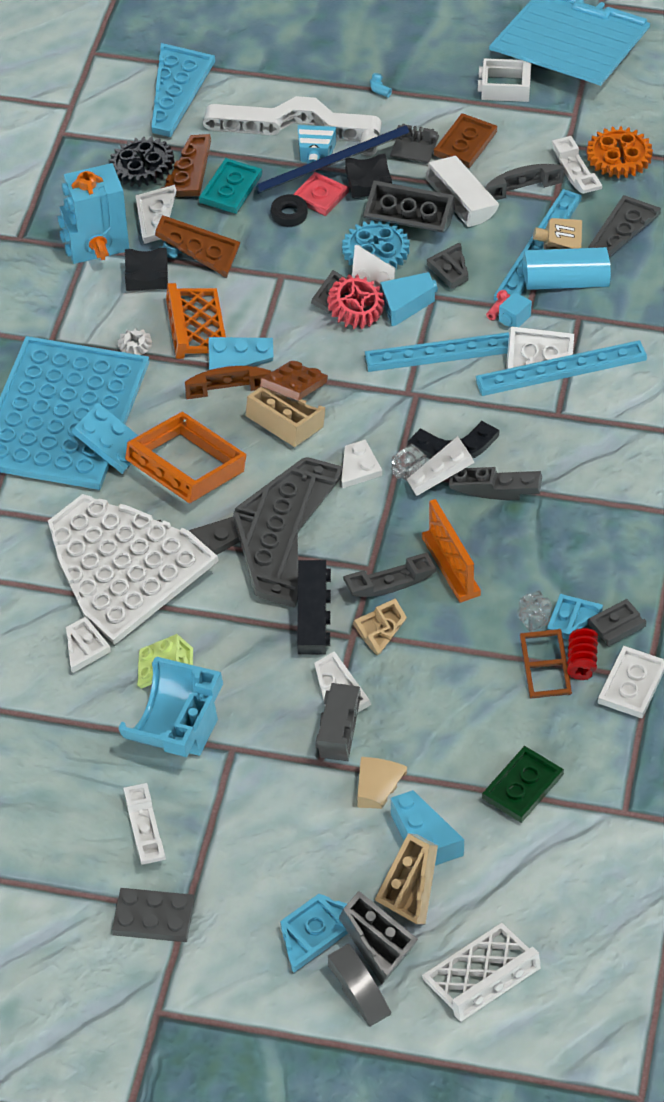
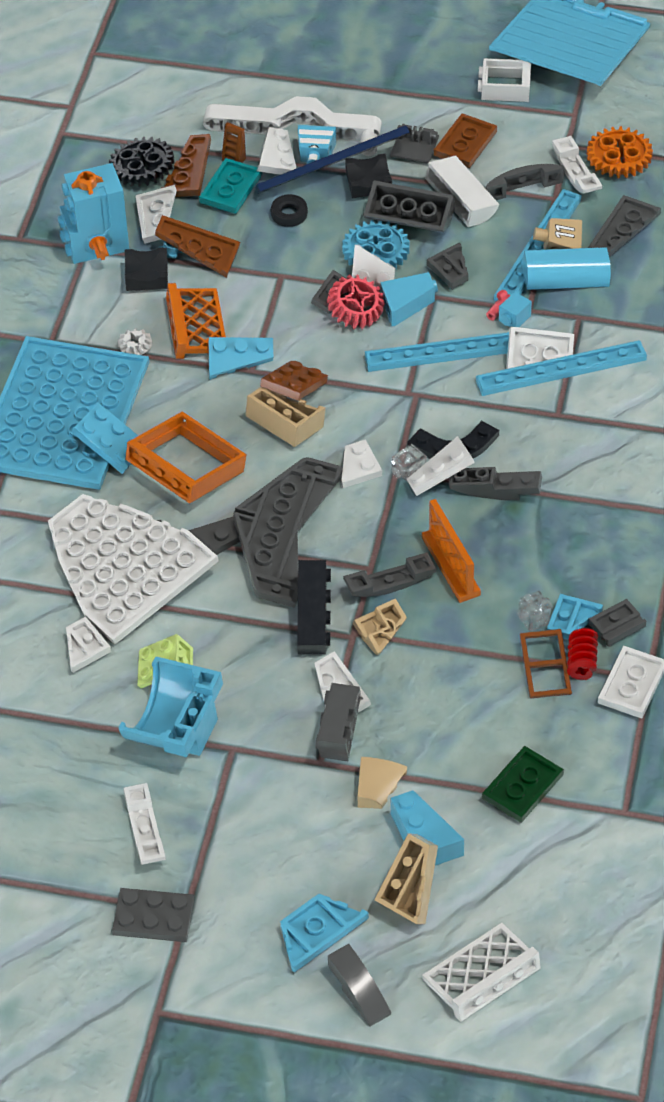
medium azure wing [152,43,215,137] -> none
dark orange slope [185,366,271,399] -> none
coral tile [293,172,349,216] -> none
dark grey wedge [339,891,418,984] -> none
medium azure arm [370,73,392,98] -> none
none -> dark orange slope [222,122,246,163]
none -> white wing [257,127,296,175]

